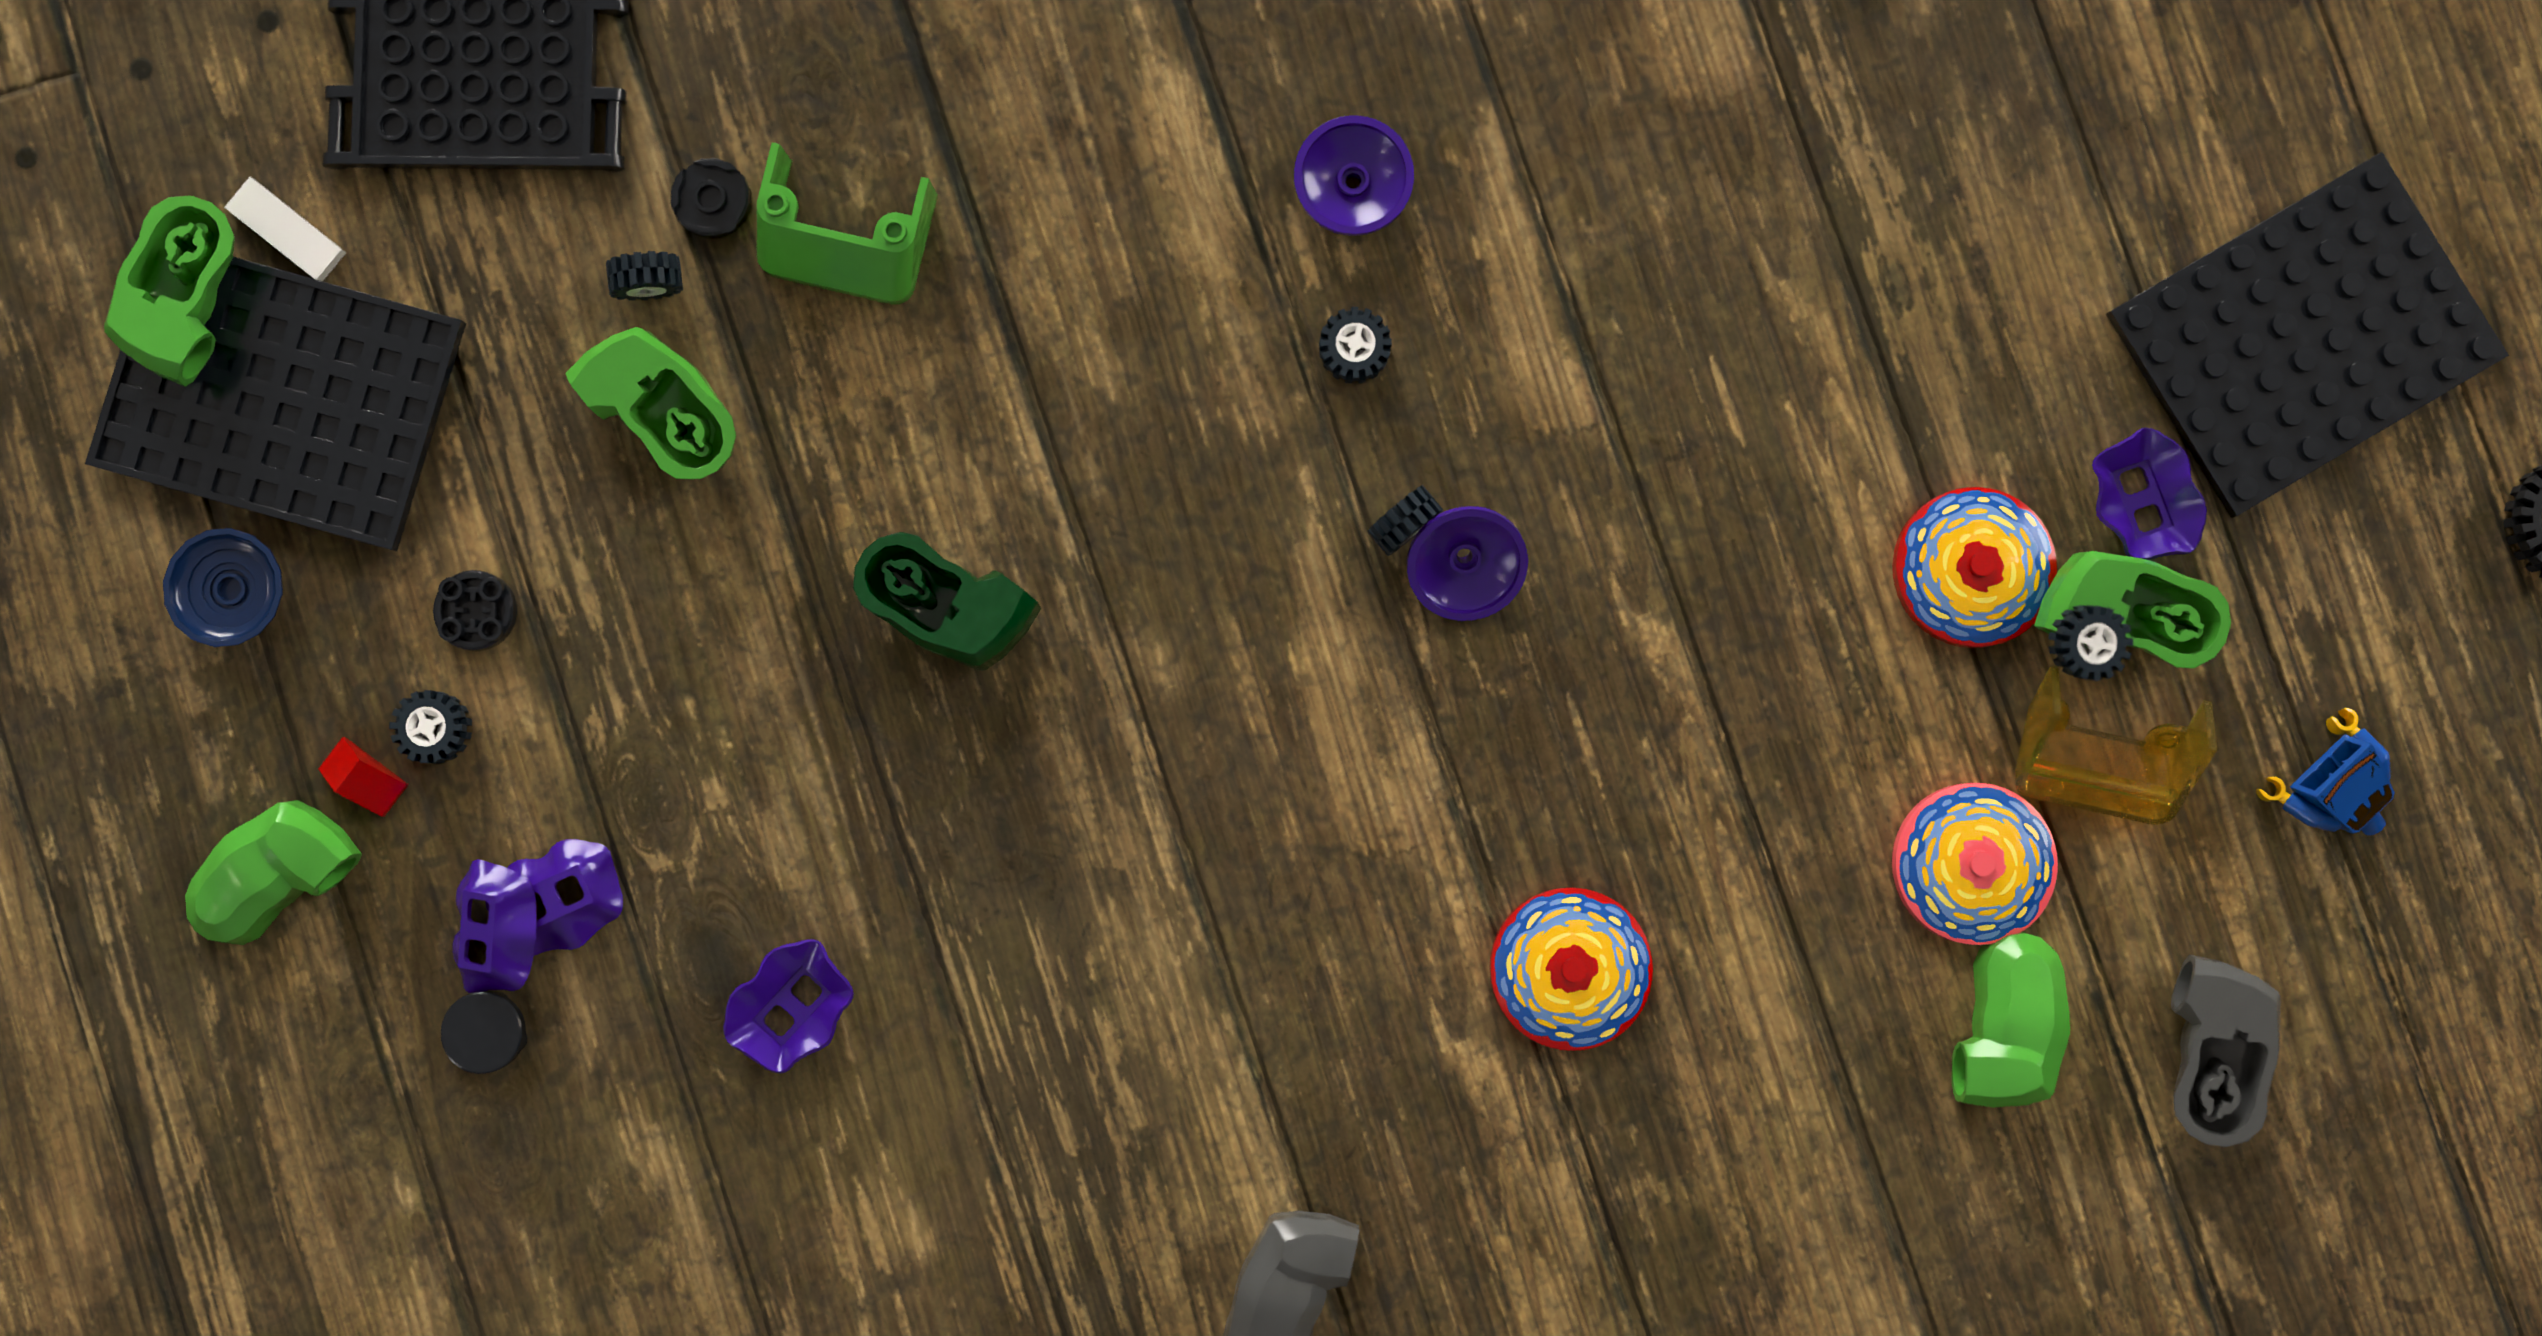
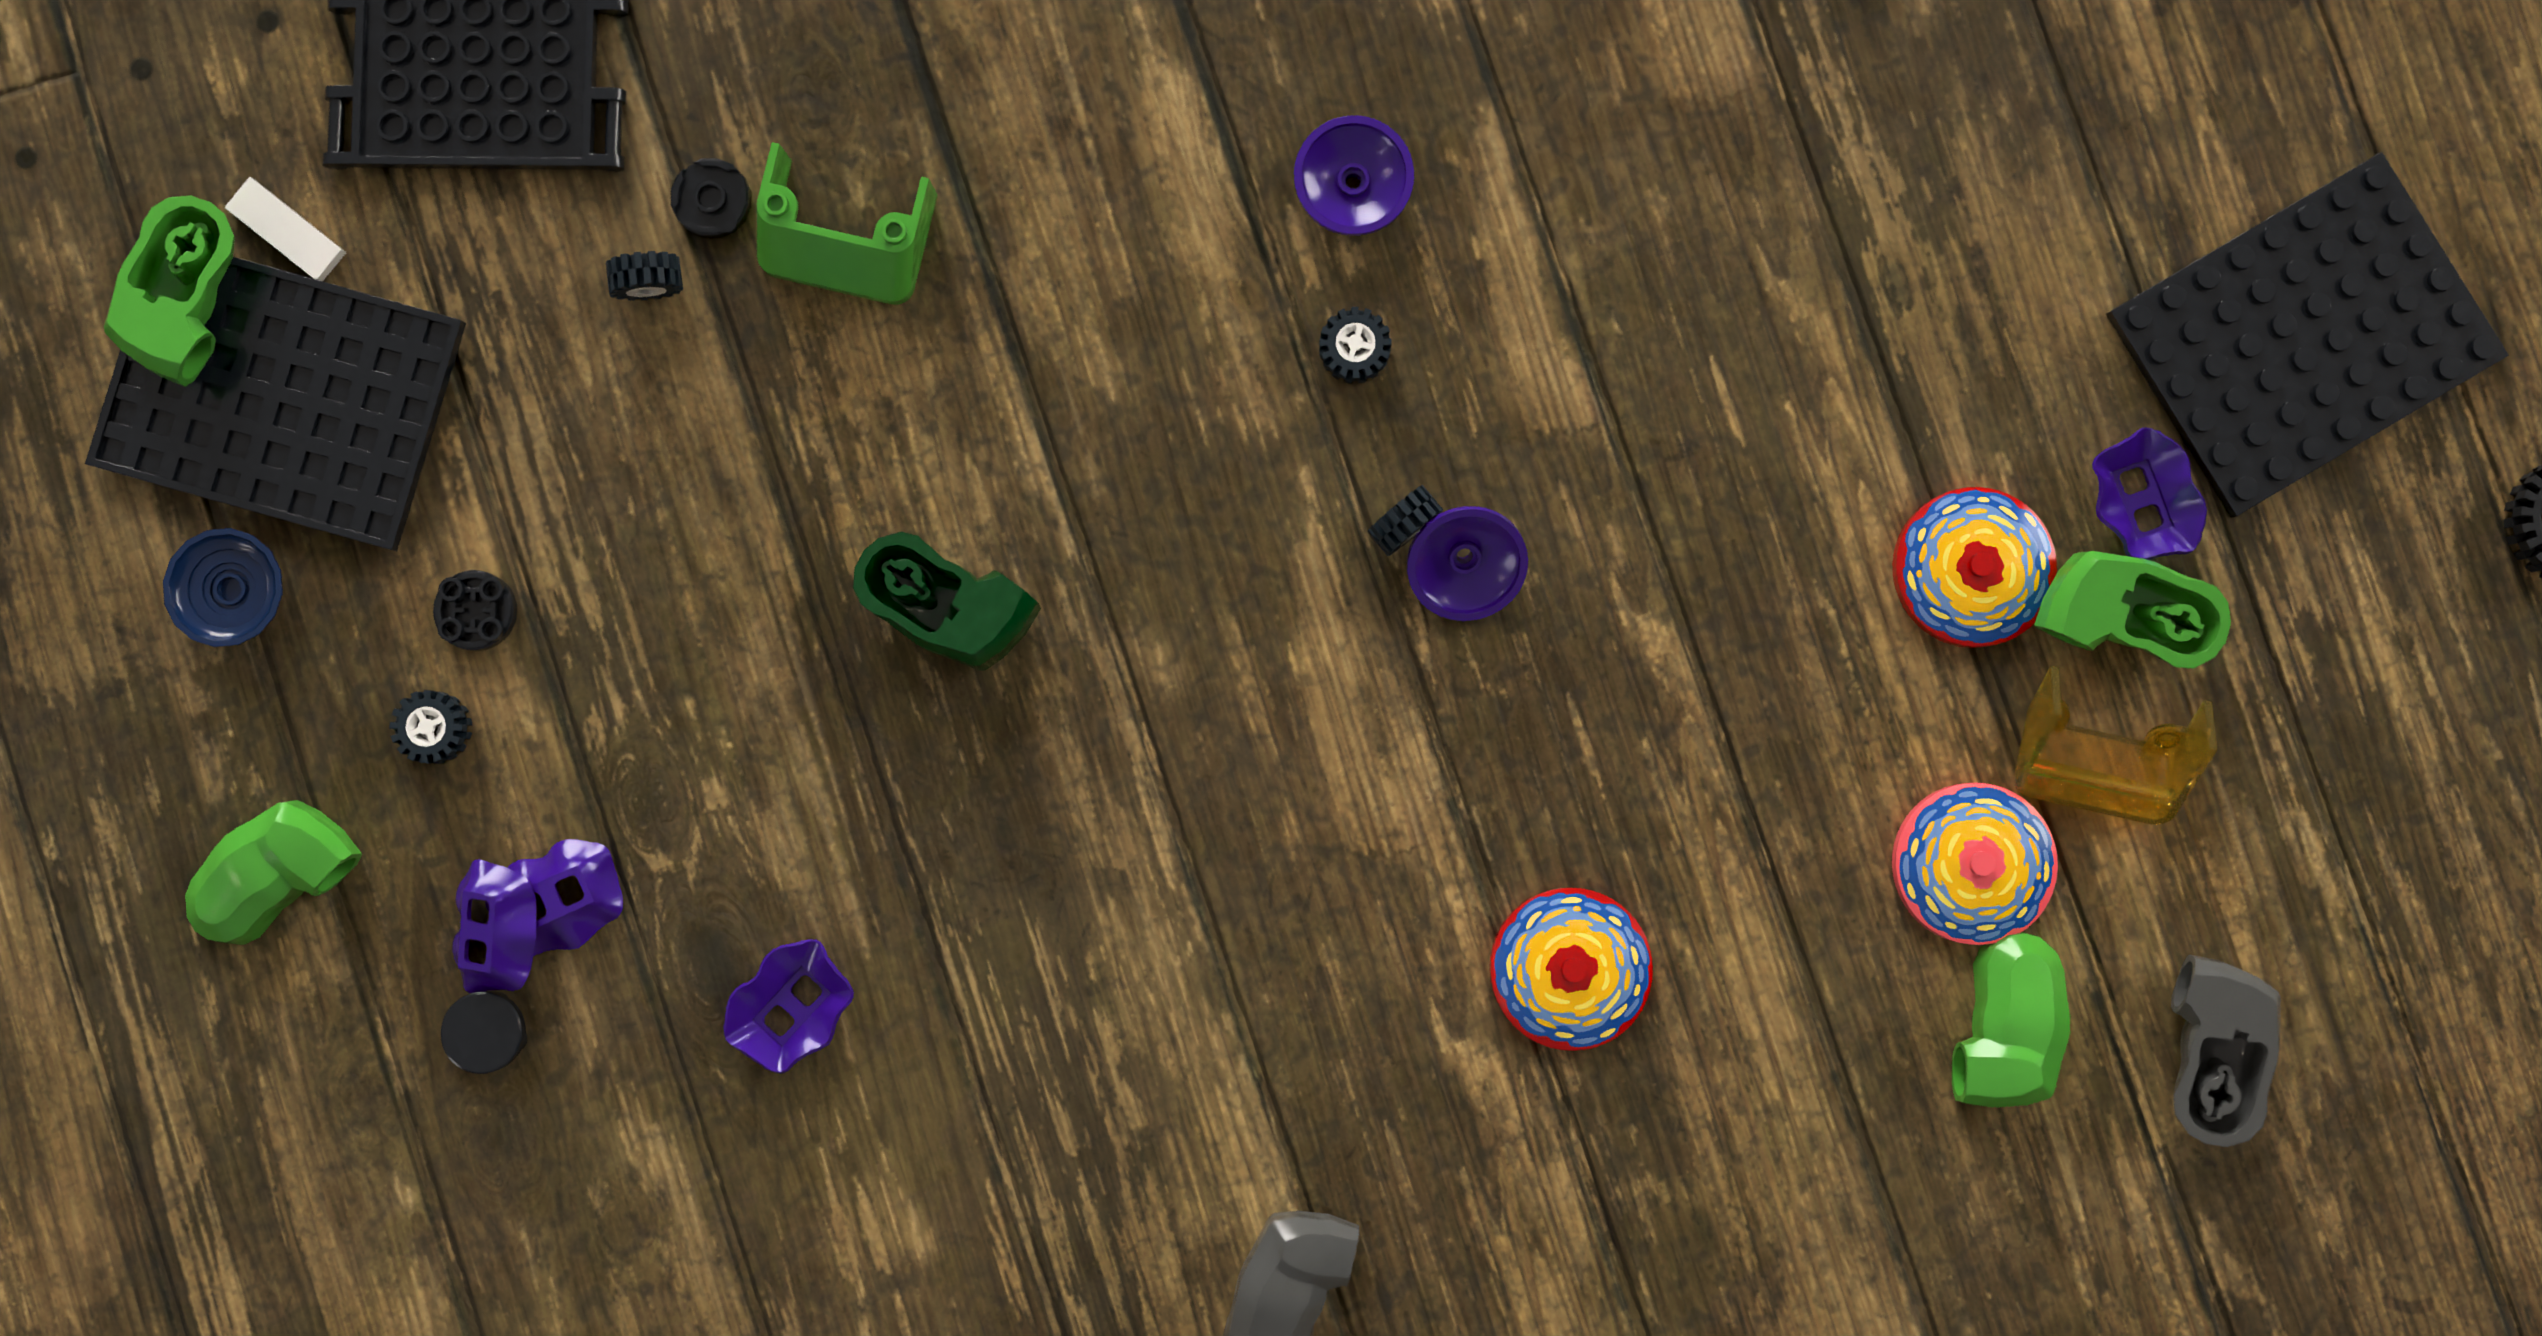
red slope [318,737,409,817] -> none
bright green piece [565,327,736,479] -> none
black wheel [2048,605,2133,681] -> none
blue torso [2256,708,2395,835] -> none

